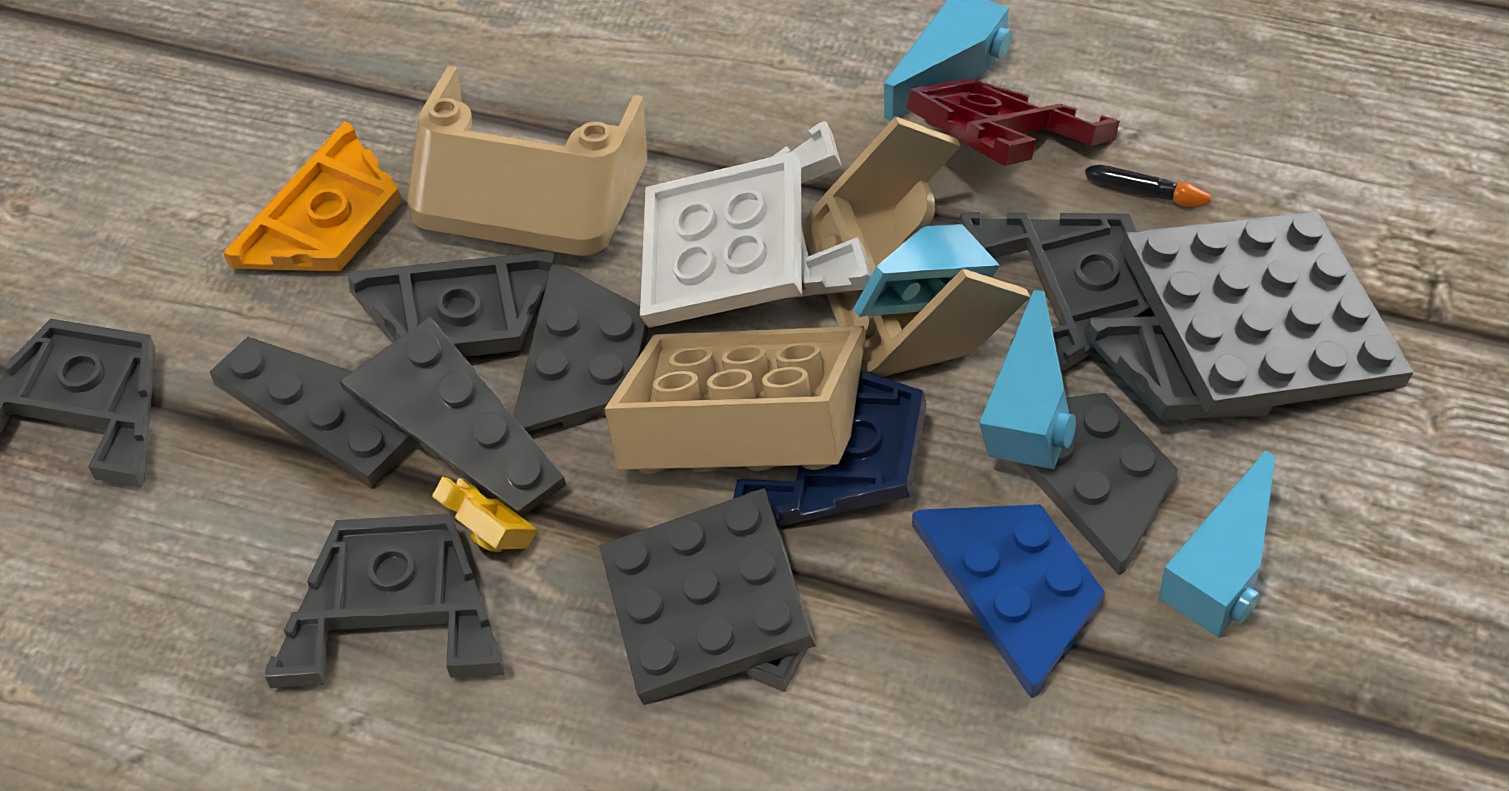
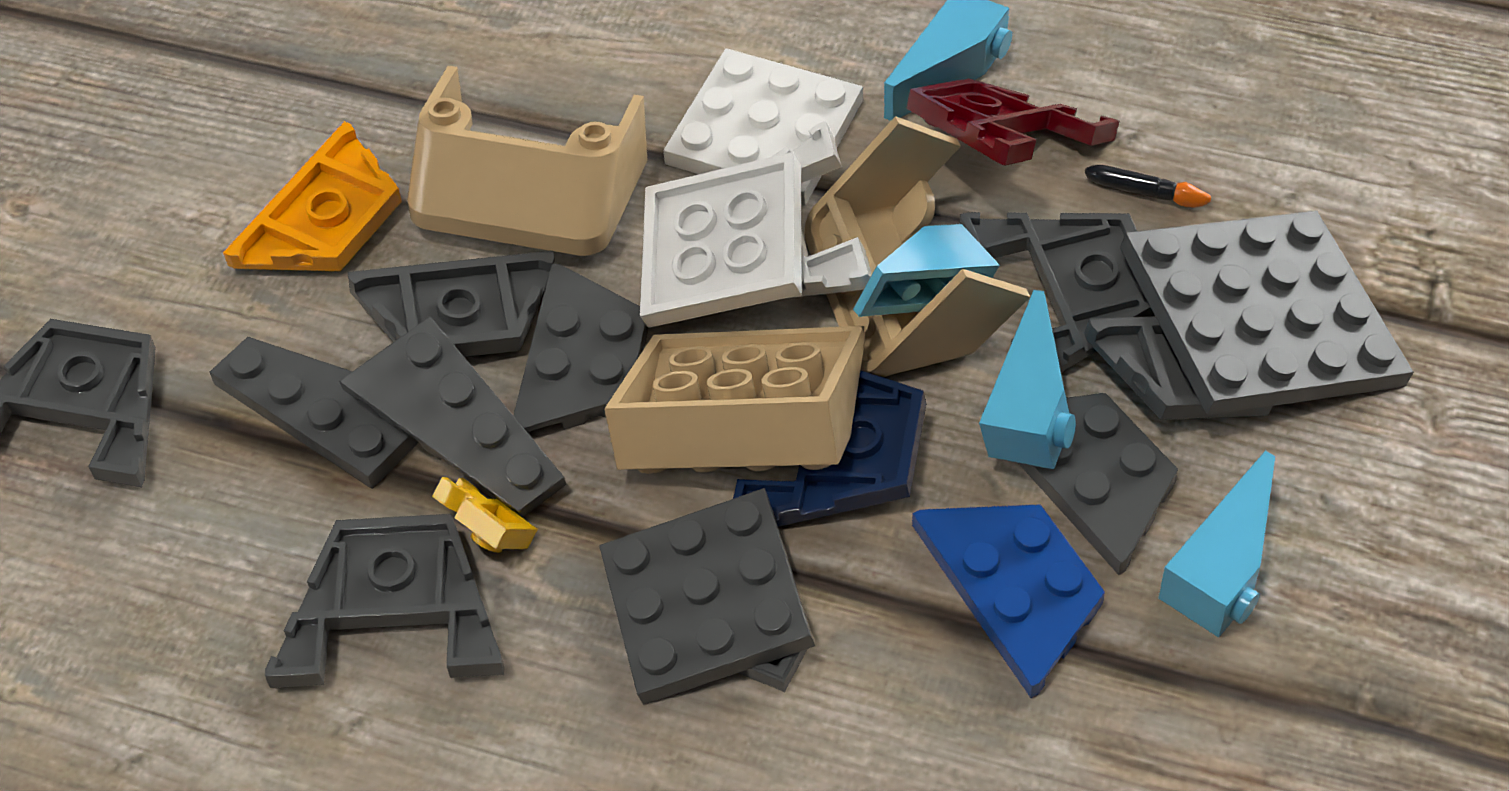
none -> white plate [663,48,863,206]

